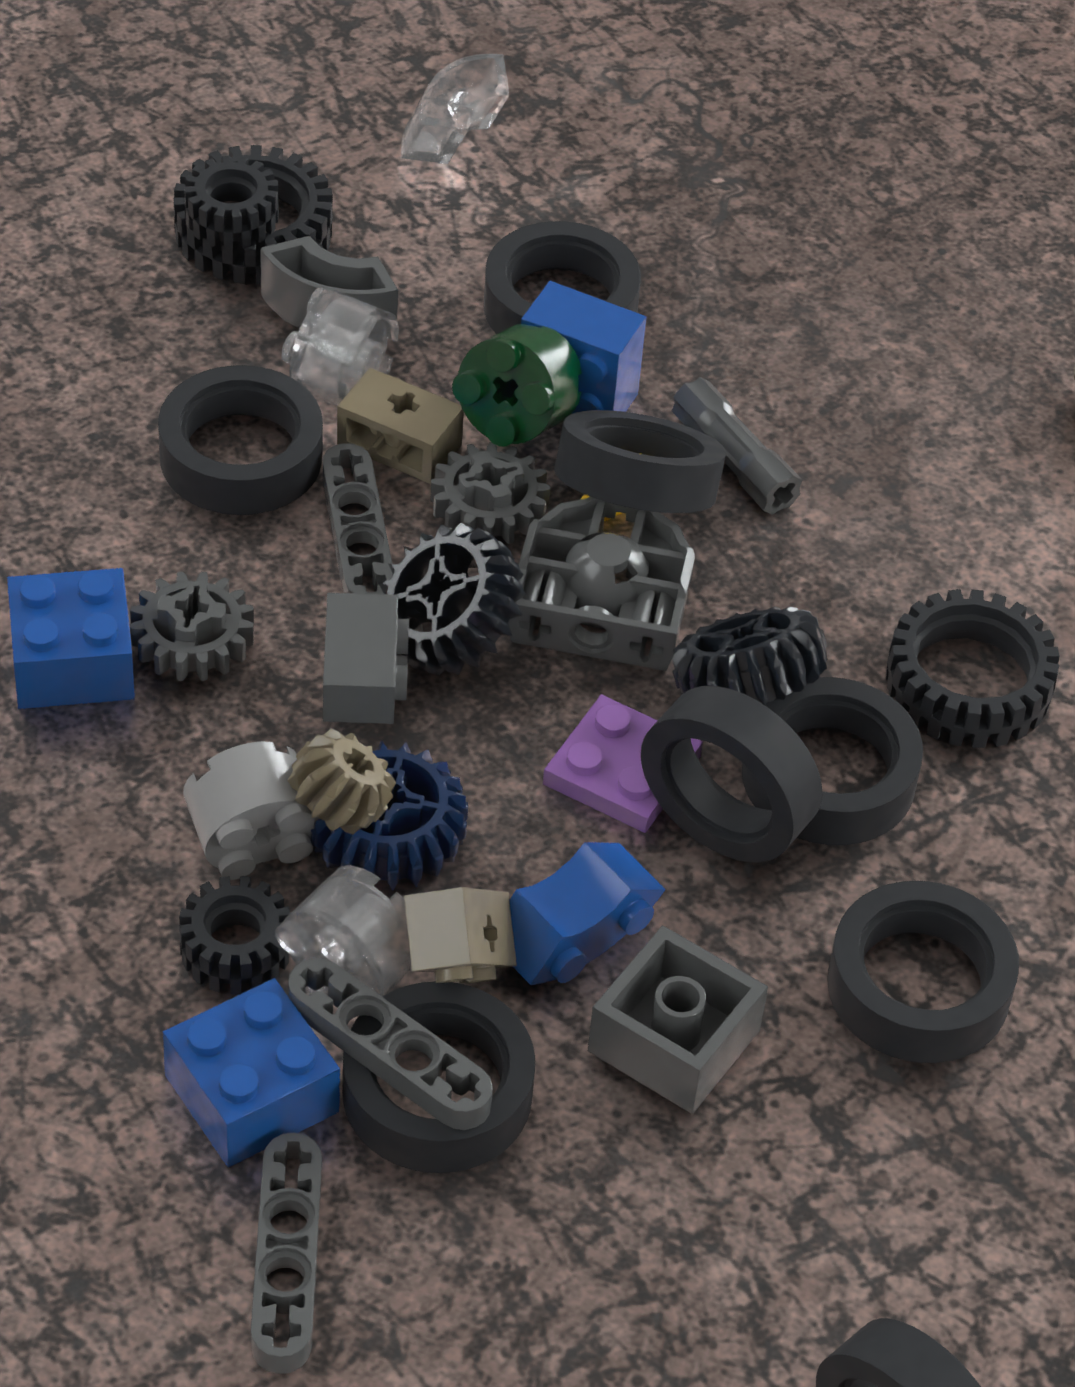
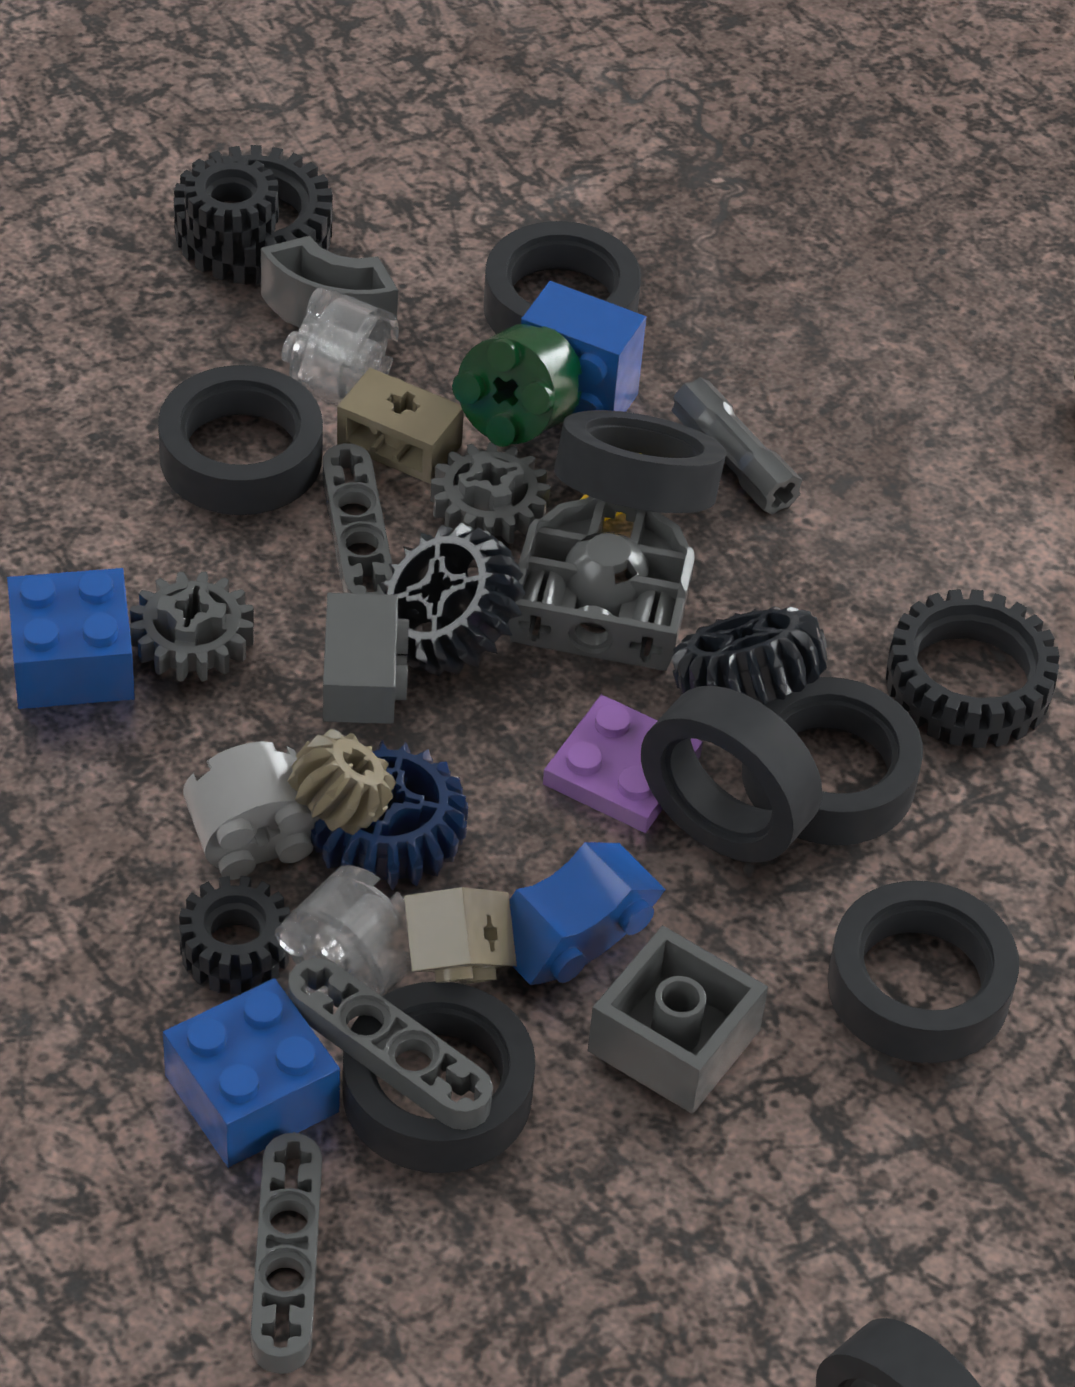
clear brick [401,53,509,164] -> none

